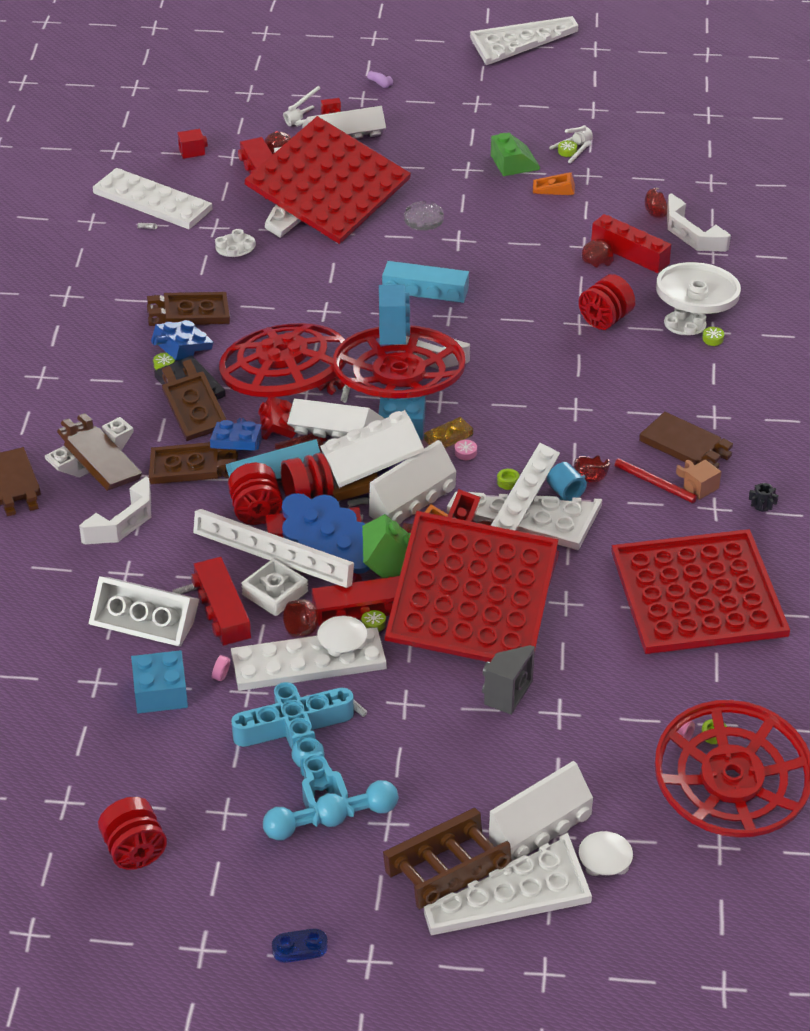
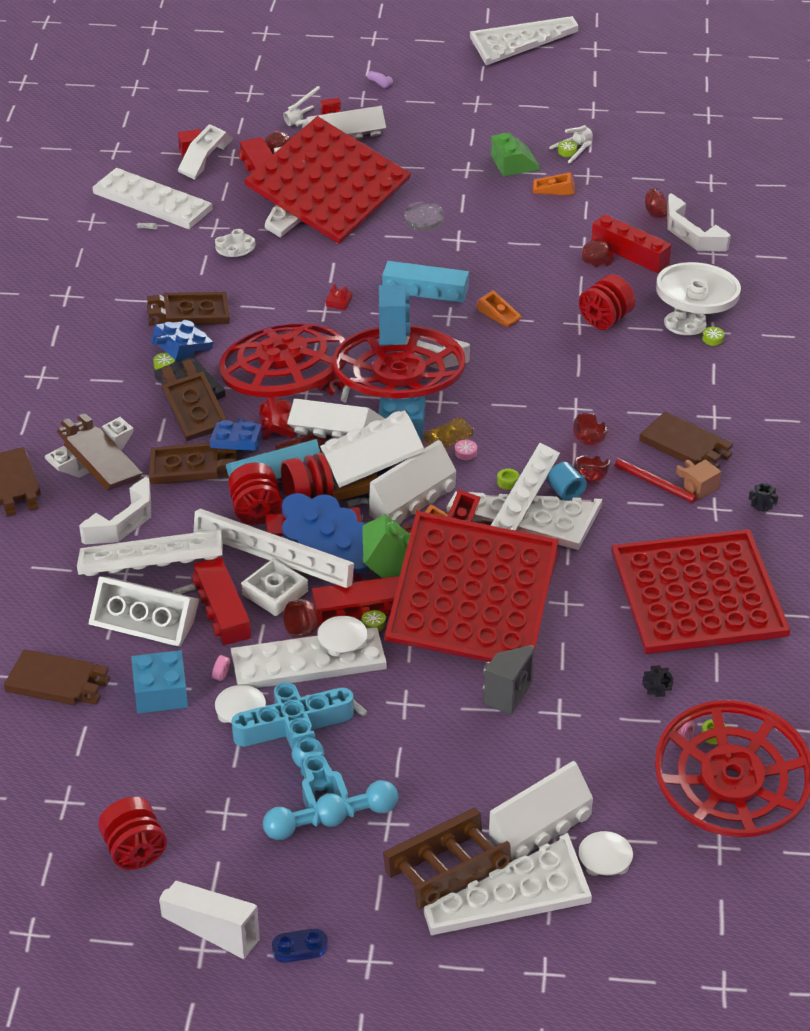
none -> reddish brown tile [4,649,110,705]
none -> white plate [77,529,223,576]
none -> white slope [159,881,260,959]
none -> white slope [178,124,233,180]
none -> white dish [215,685,266,723]
none -> red tile [326,284,352,310]
none -> orange slope [476,290,522,328]
none -> clear red hair [573,413,607,445]
none -> black gear [642,665,674,697]

